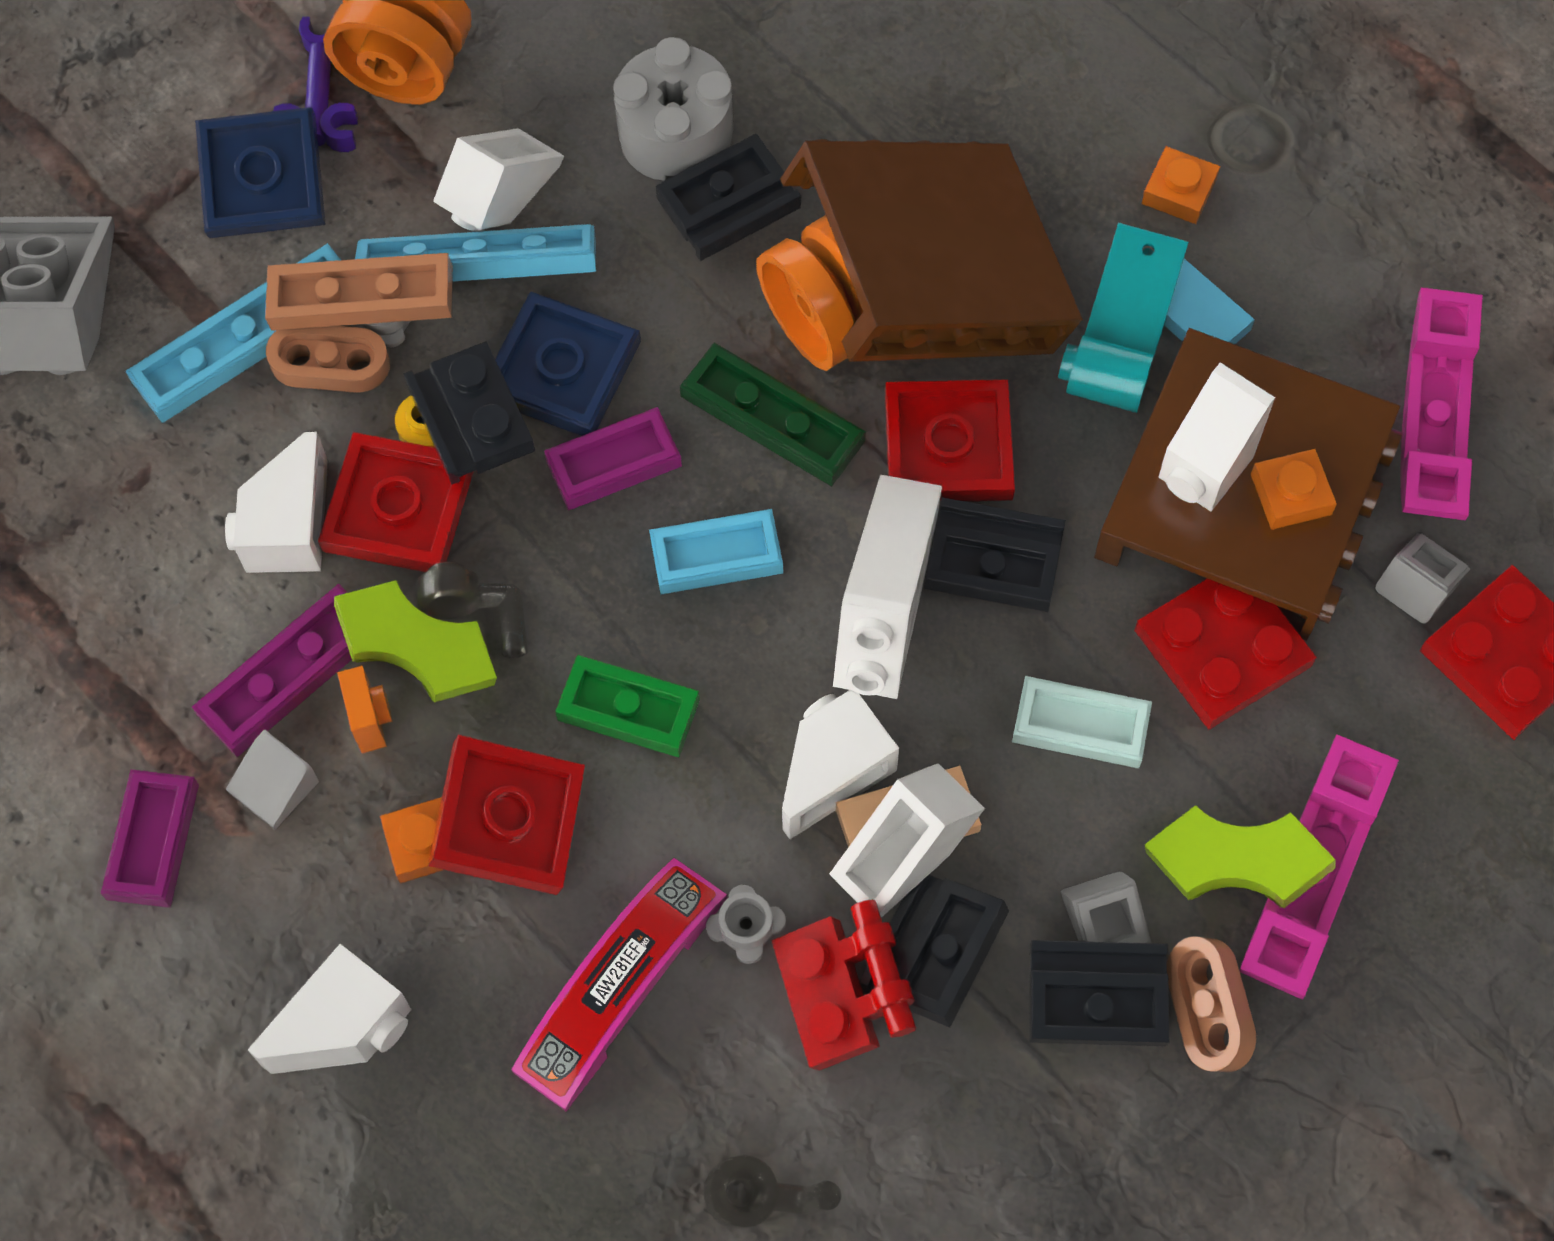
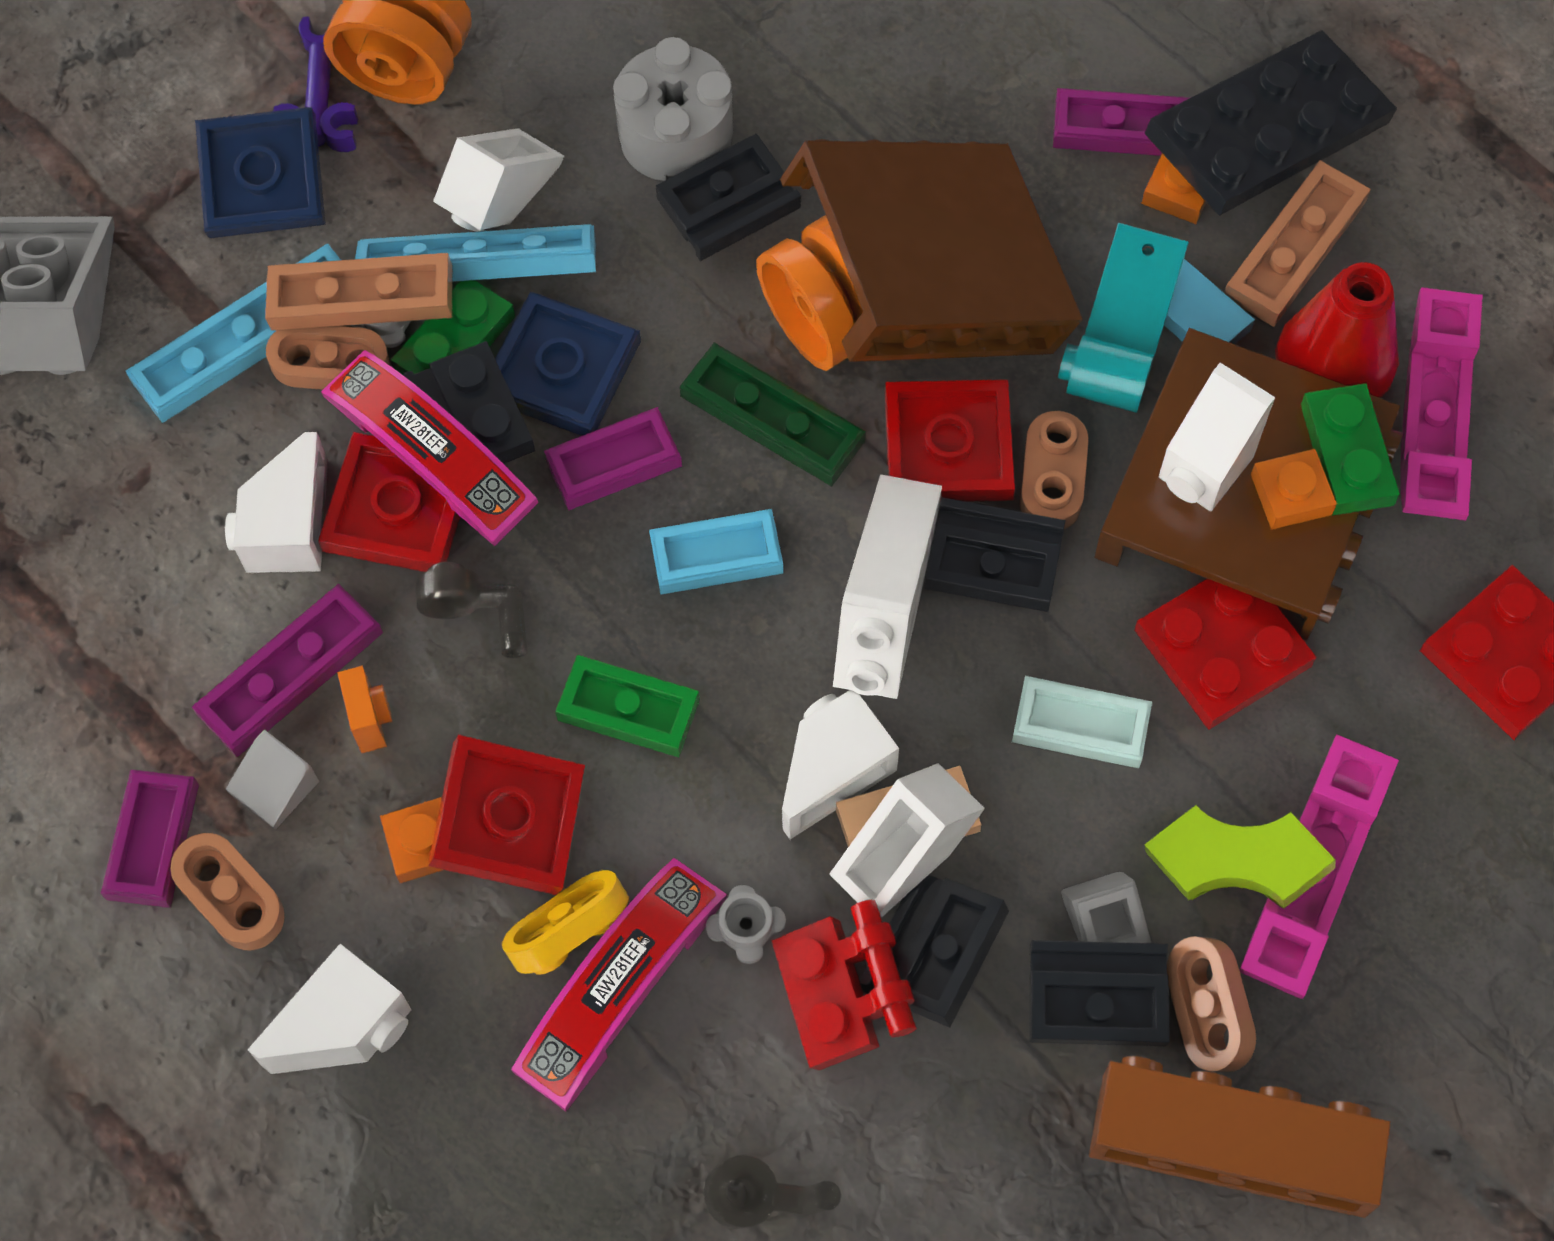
lime tile [334,580,497,702] -> none
light grey slope [1375,532,1470,624] -> none
none -> nougat plate [171,833,285,950]
none -> slope [321,350,539,546]
none -> green plate [391,280,516,376]
none -> yellow plate [502,870,629,975]
none -> nougat plate [1020,411,1089,529]
none -> magenta tile [1053,88,1190,156]
none -> dark orange brick [1089,1056,1391,1218]
none -> black plate [1145,30,1397,216]
none -> nougat plate [1224,160,1371,327]
none -> red cone [1275,262,1399,398]
none -> green plate [1301,383,1400,516]

